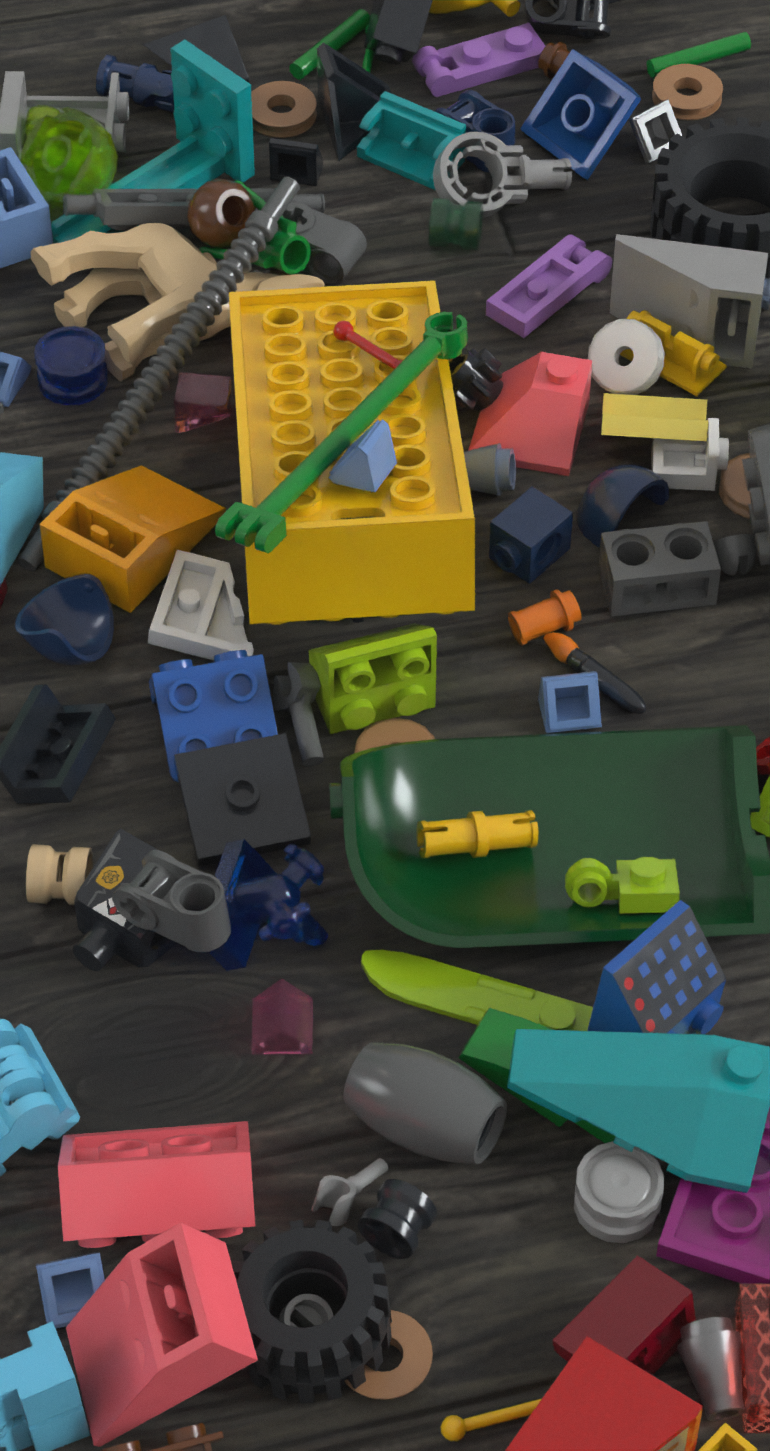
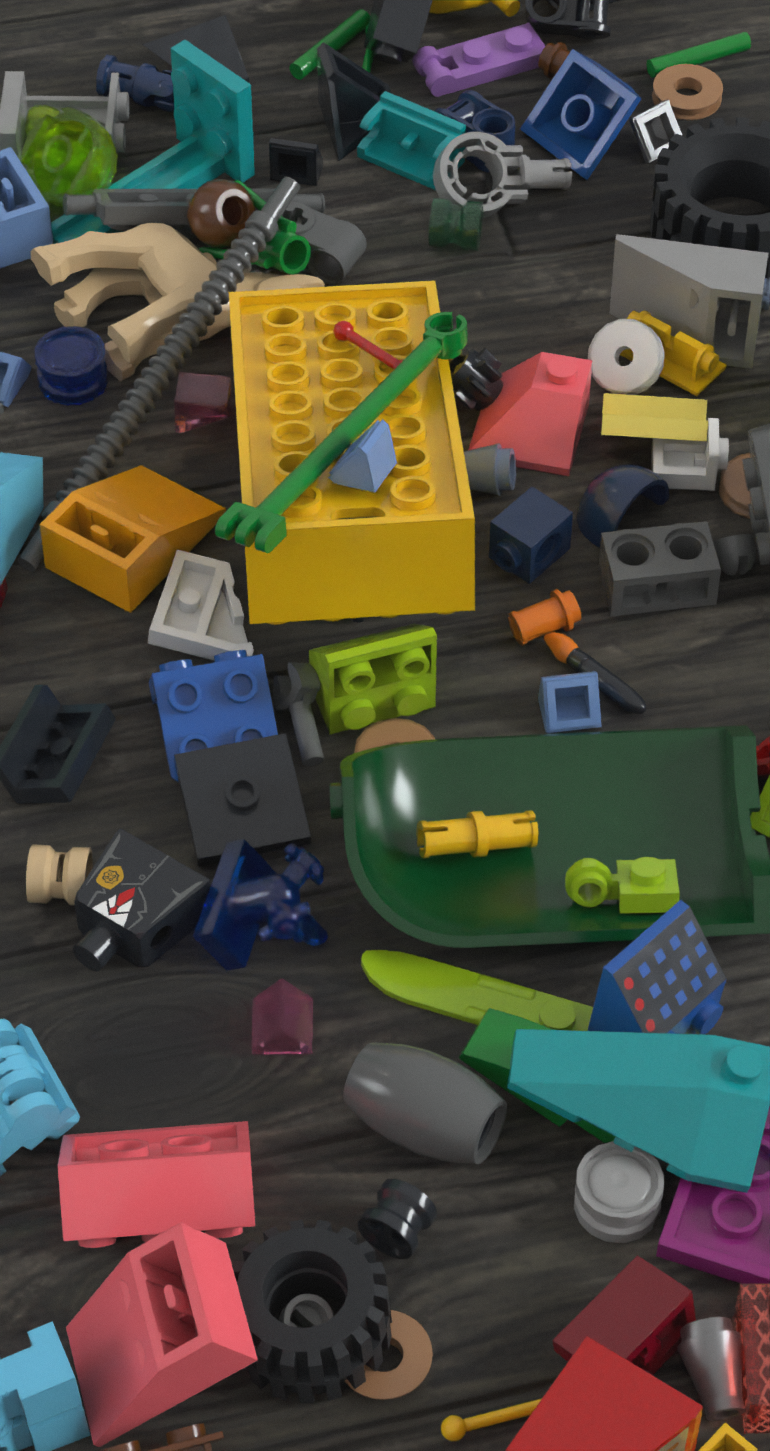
dark blue helmet [15,574,114,665] -> none
medium blue slope [36,1252,105,1329] -> none
dark grey piece [112,850,231,952] -> none
medium nougat piece [251,81,317,138] -> none
light grey hand [311,1158,388,1226] -> none
medium lavender plate [486,234,612,338] -> none

